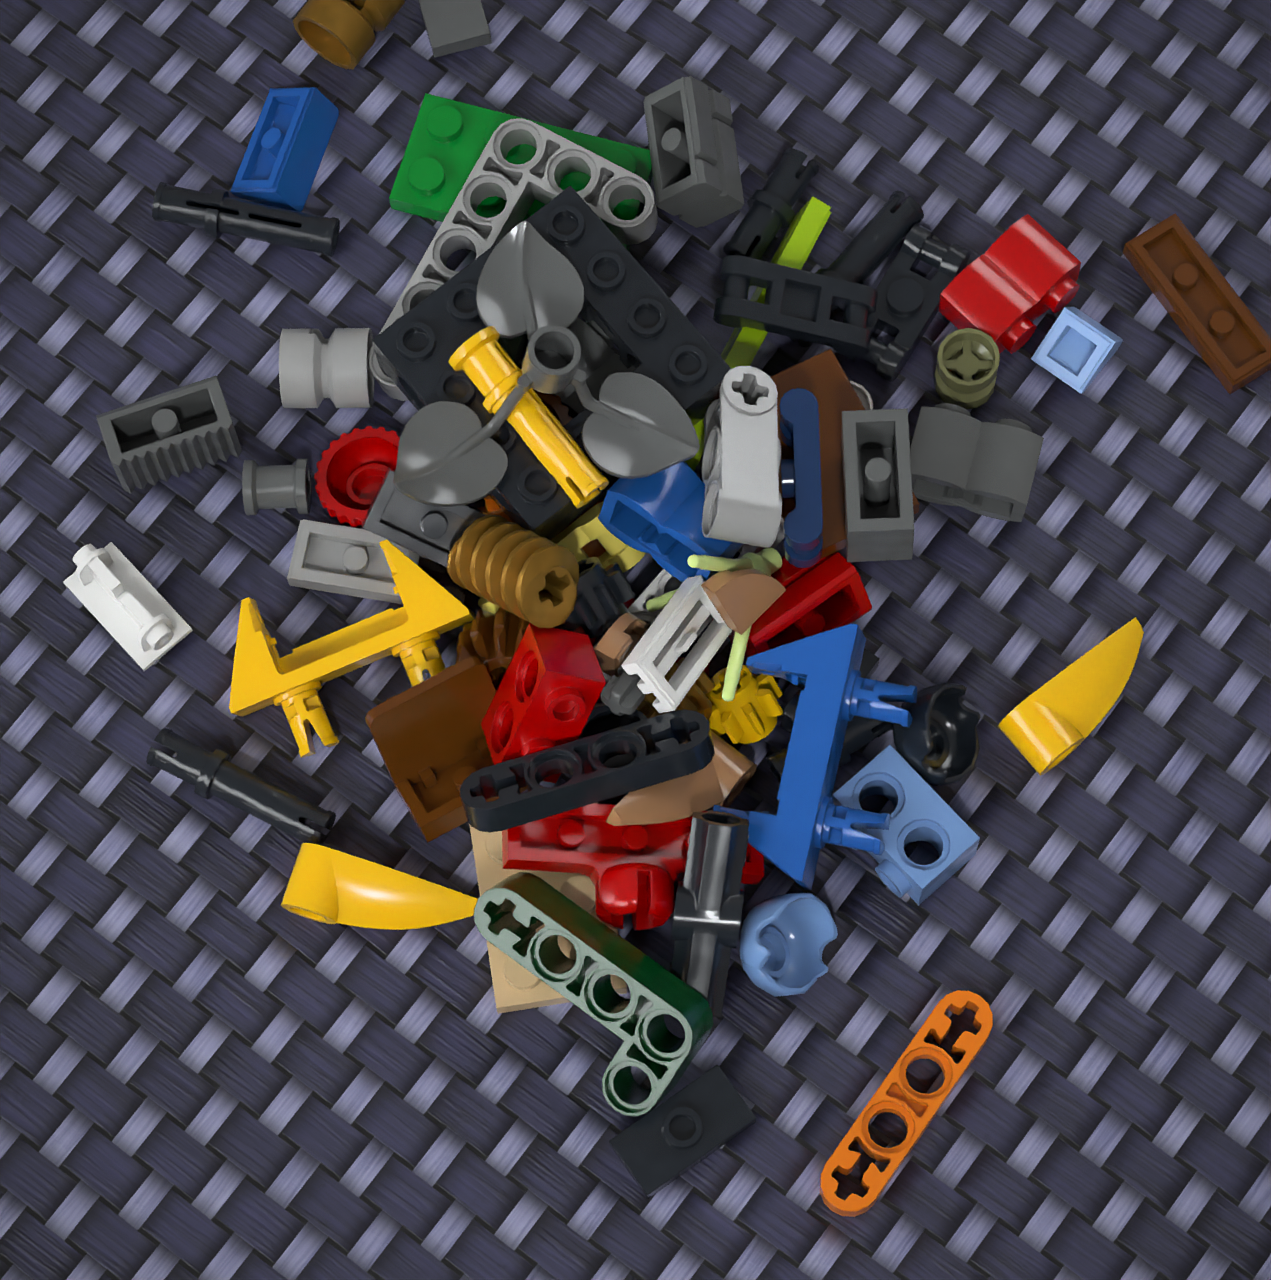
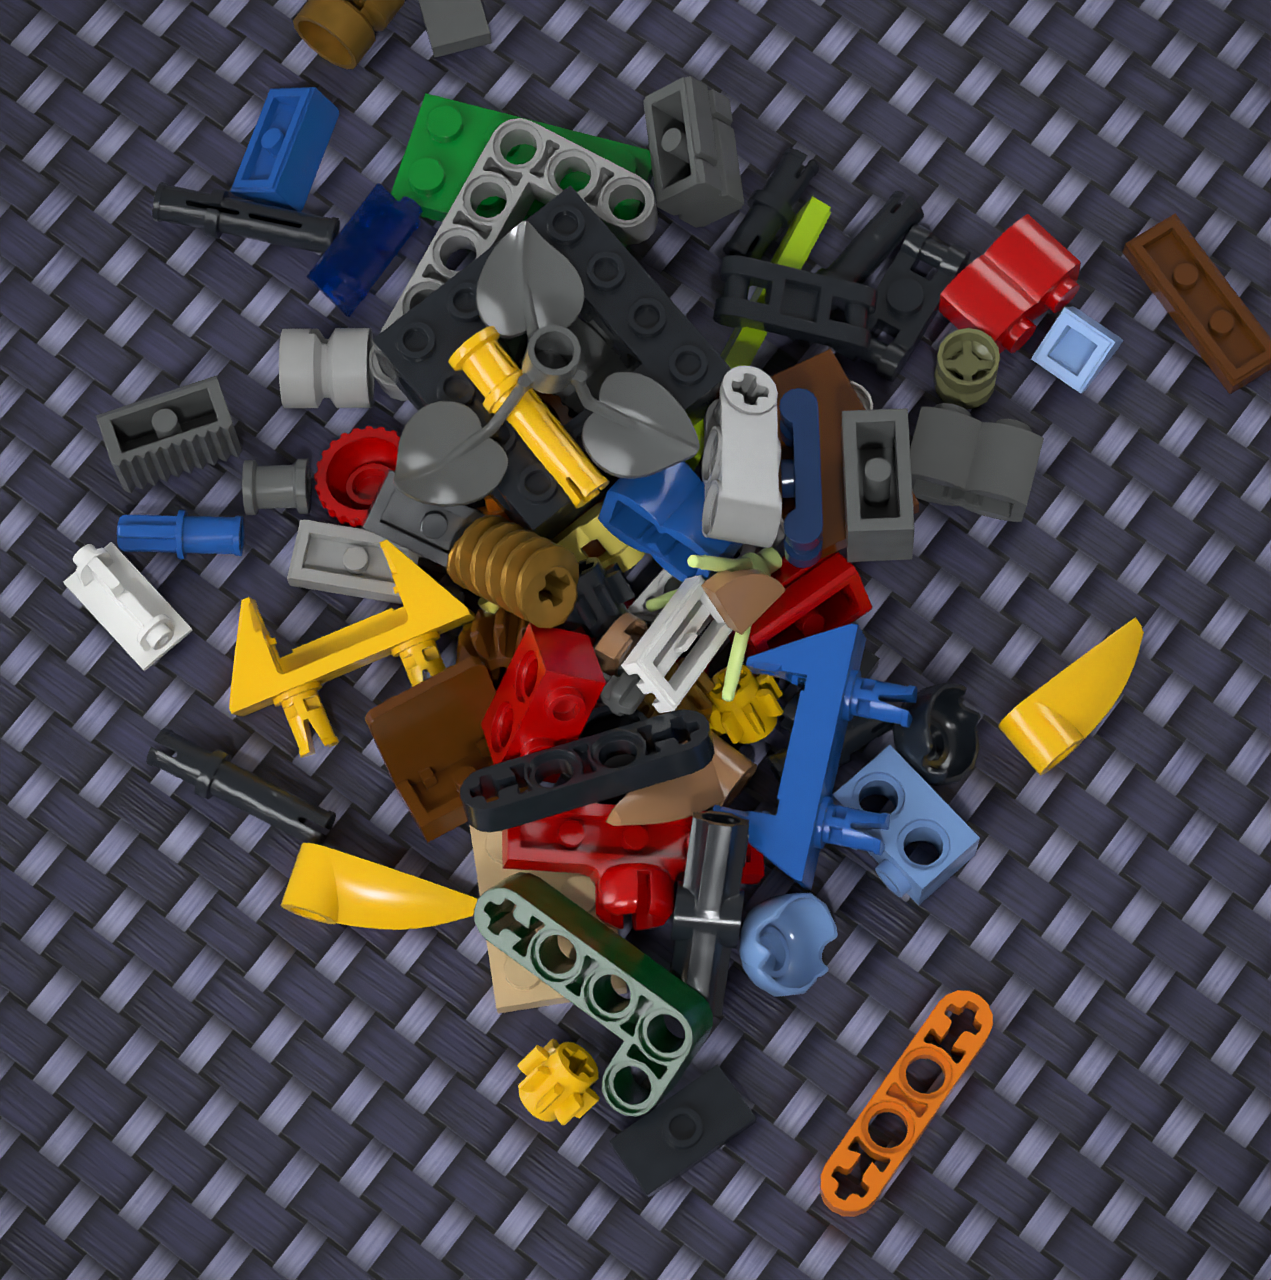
none -> blue axle [117,510,245,559]
none -> clear blue hinge [306,183,423,317]
none -> yellow gear [517,1039,600,1125]

